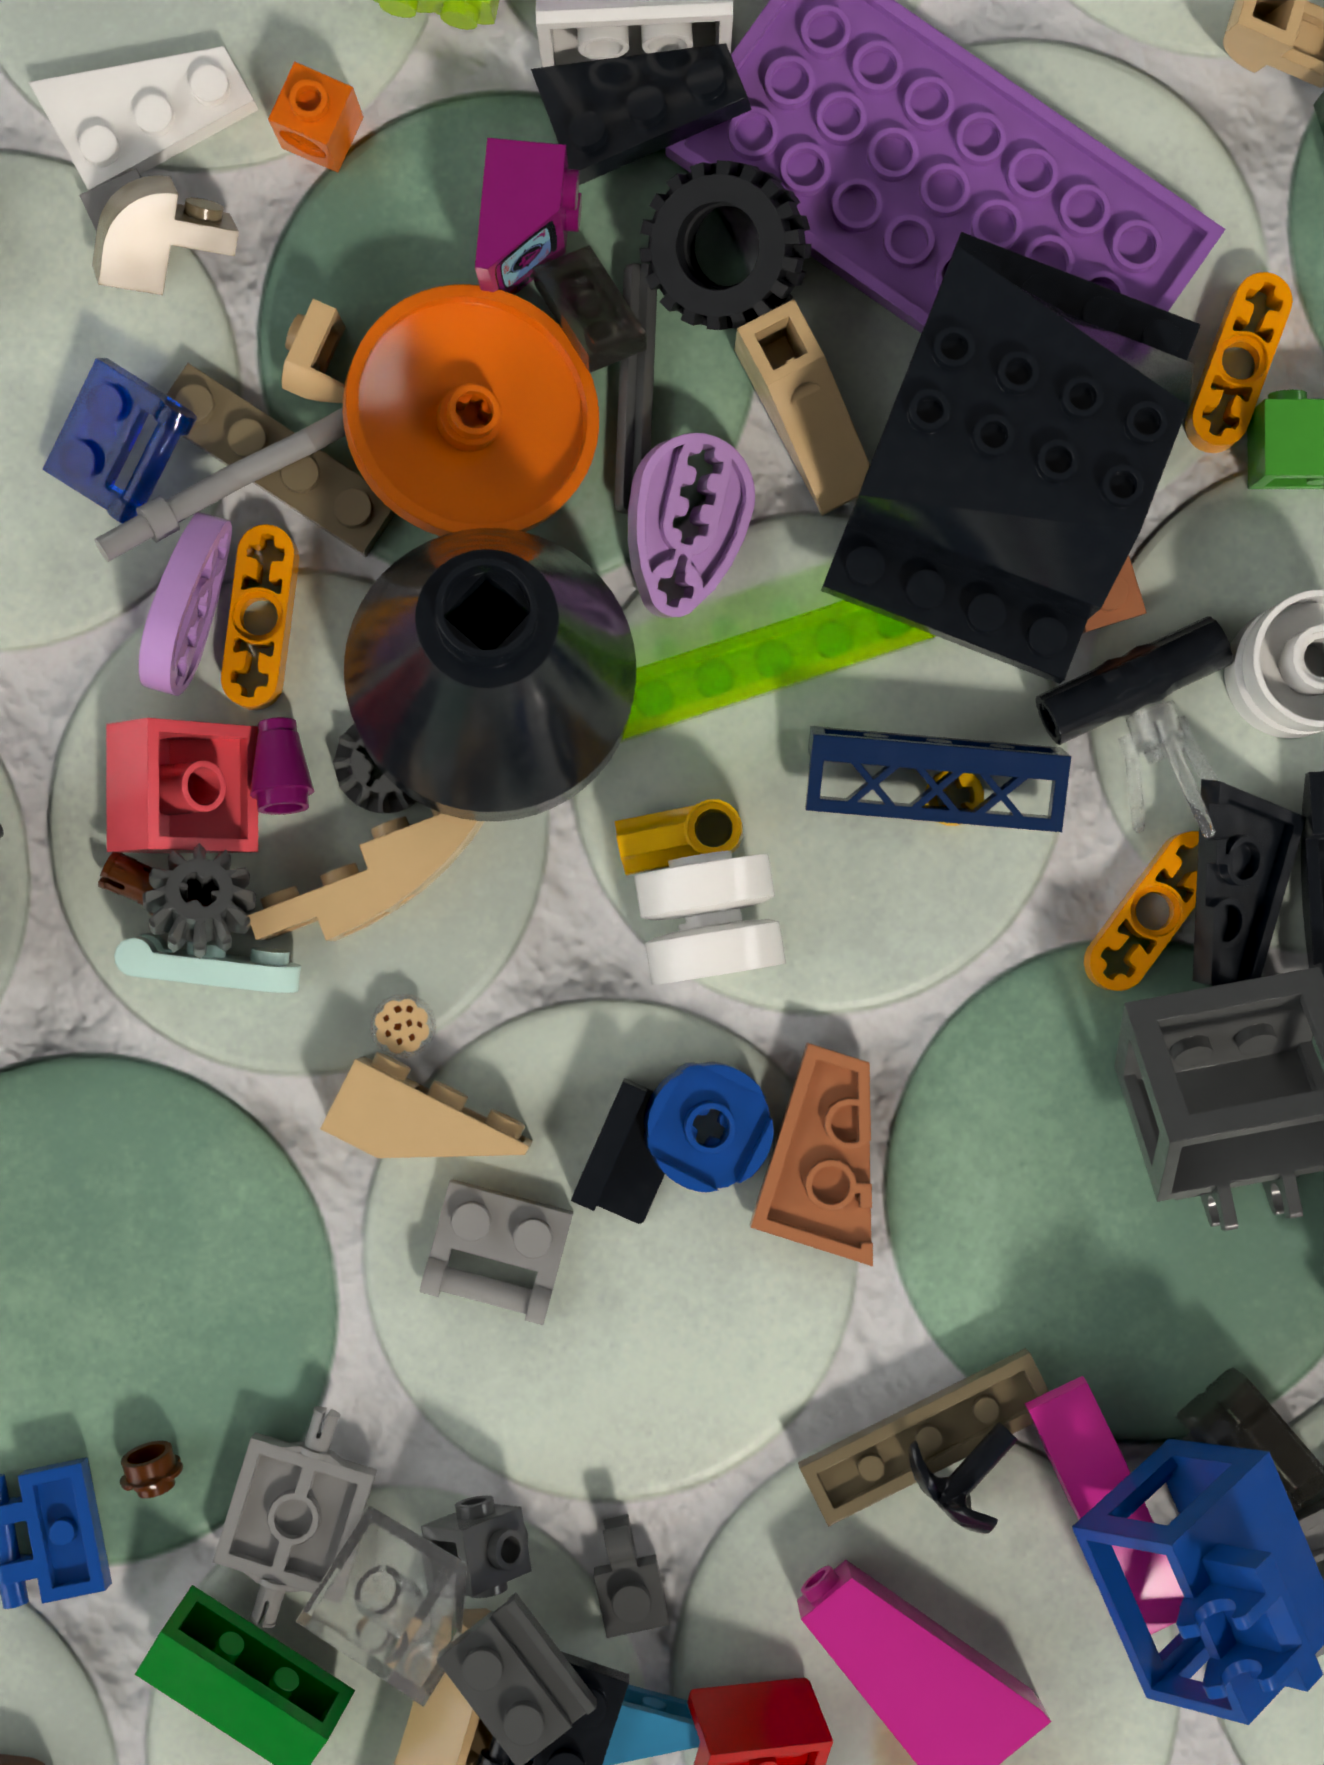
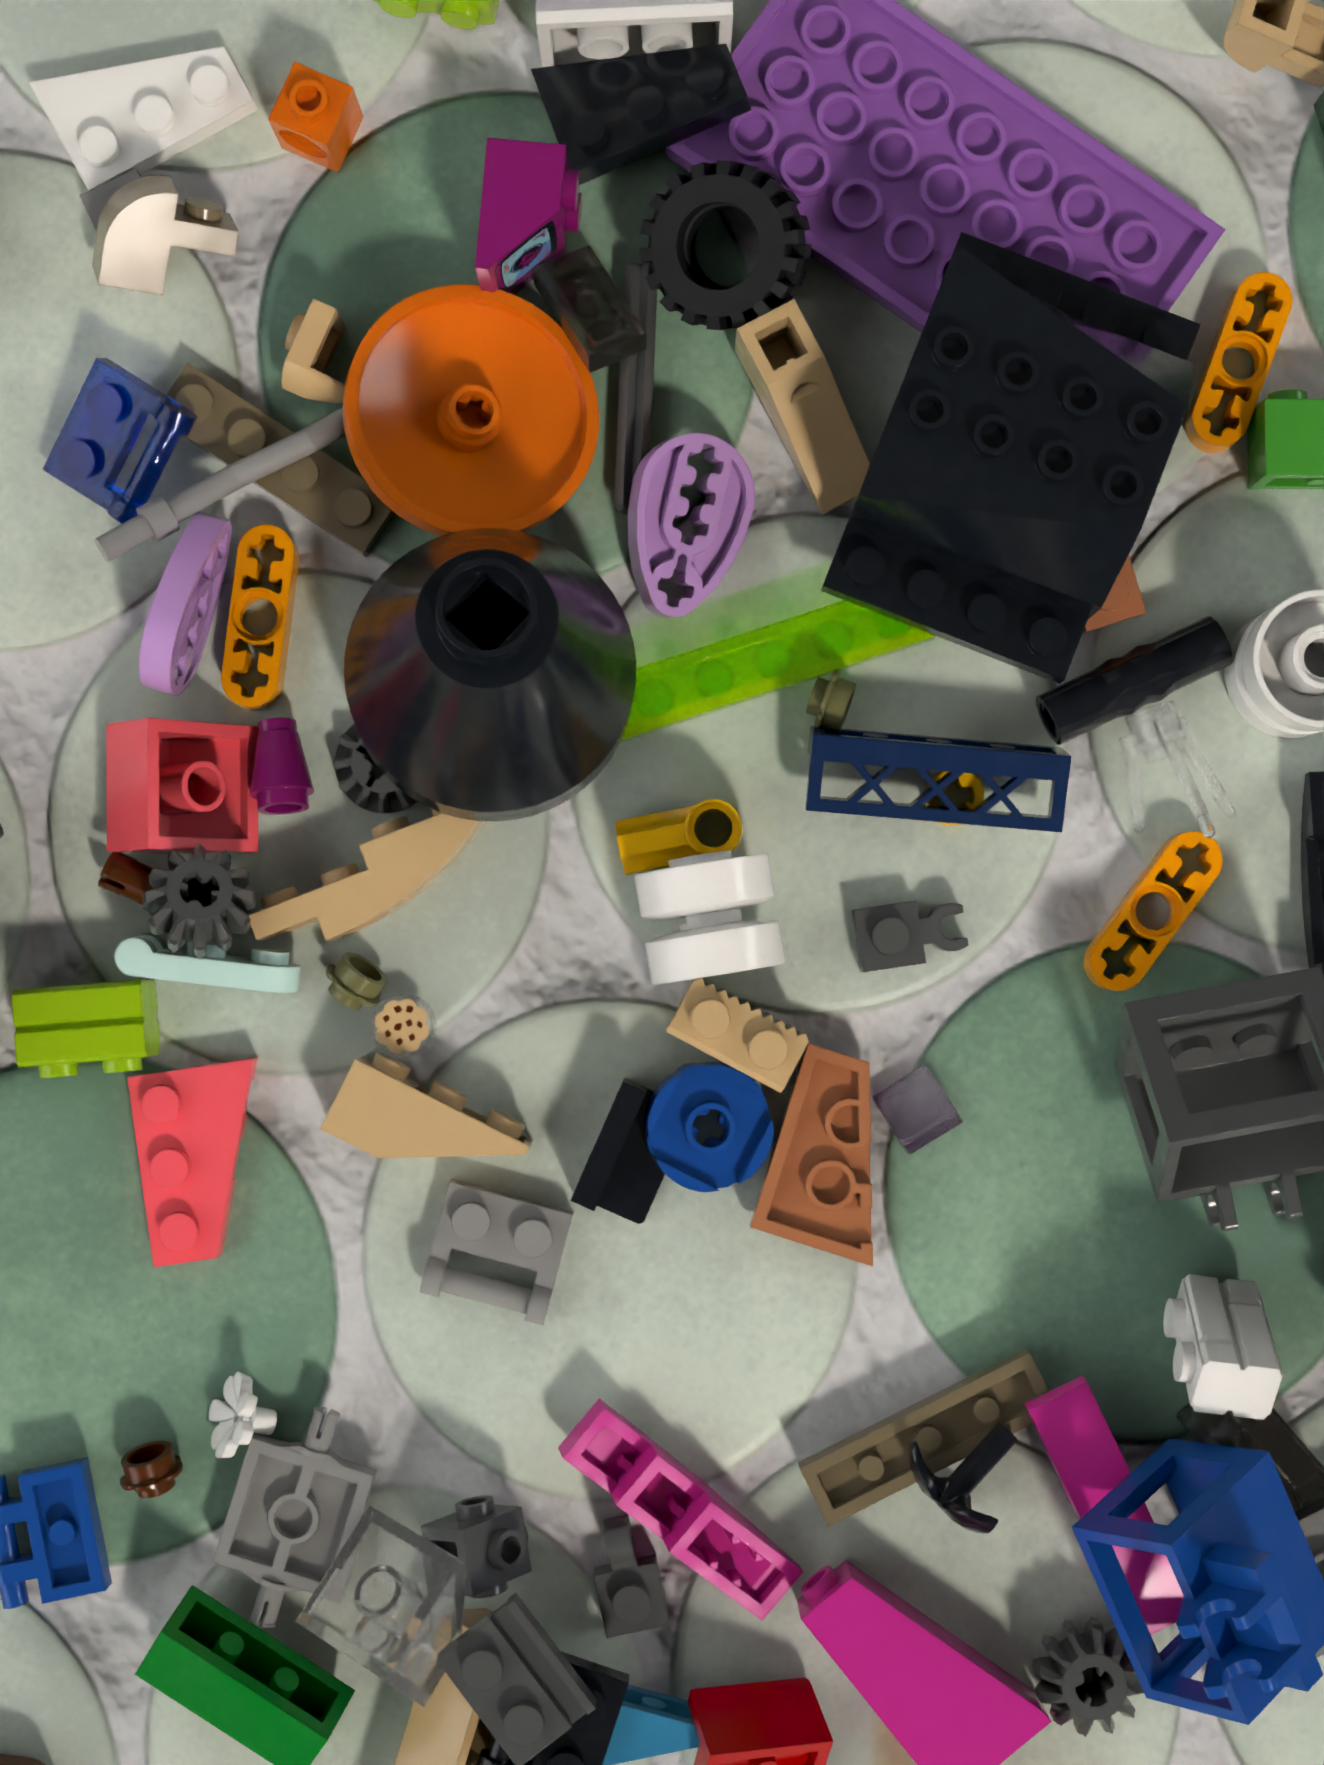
black wing [1192,779,1306,987] -> none
none -> lime brick [11,979,161,1078]
none -> coral wing [127,1057,258,1267]
none -> white plant [208,1372,277,1458]
none -> olive plate [326,952,387,1010]
none -> dark pink slope [558,1398,803,1621]
none -> tan brick [666,978,809,1093]
none -> olive plate [806,670,857,731]
none -> dark grey plate [852,900,969,972]
none -> clear purple slope [871,1064,963,1155]
none -> dark grey gear [1032,1617,1144,1737]
none -> white brick [1163,1274,1283,1420]

